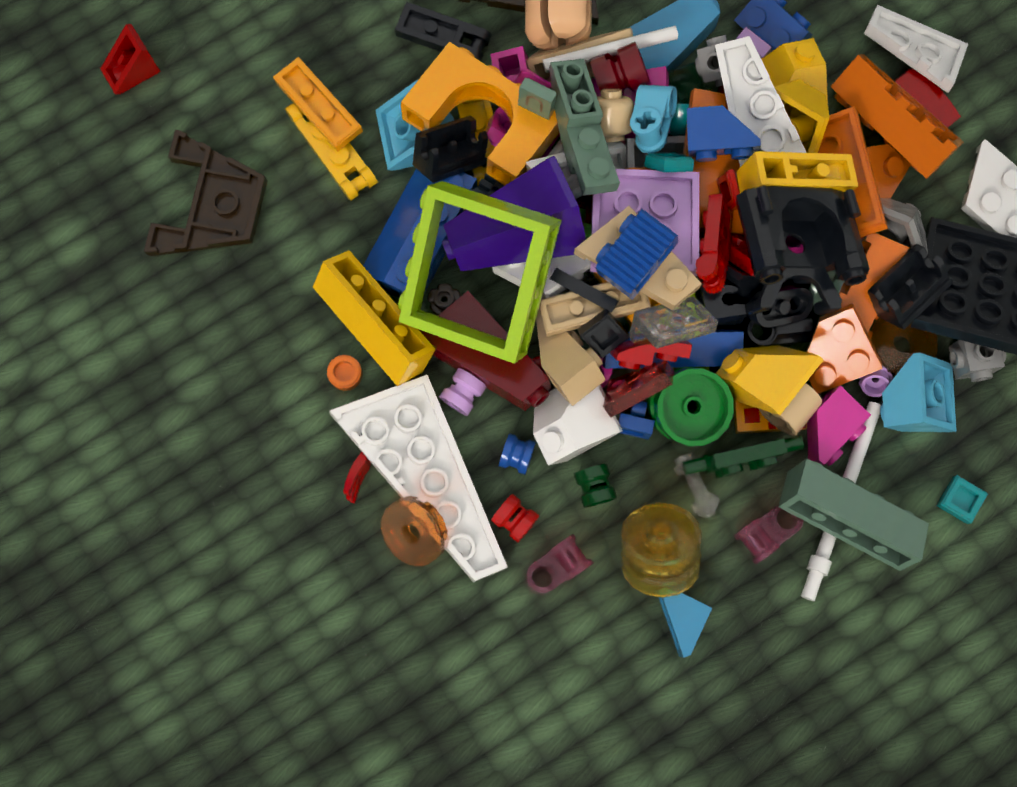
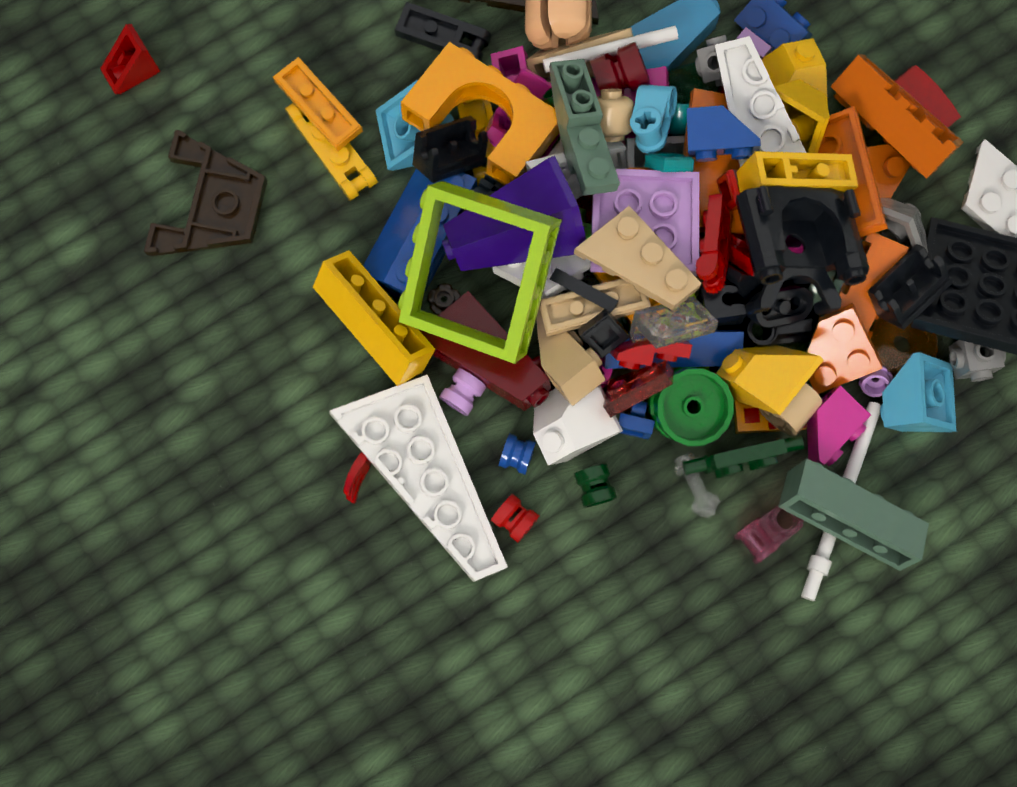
orange tile [327,355,363,391] -> none
clear orange tile [381,496,447,567] -> none
sand green tile [518,77,557,120] -> none
clear pink piece [525,534,594,595] -> none
blue brick [595,209,679,300] -> none
clear yellow wheel [621,503,702,598] -> none
dark azure slope [655,585,712,657] -> none
white wing [864,5,968,93] -> none
teal tile [936,475,988,524] -> none

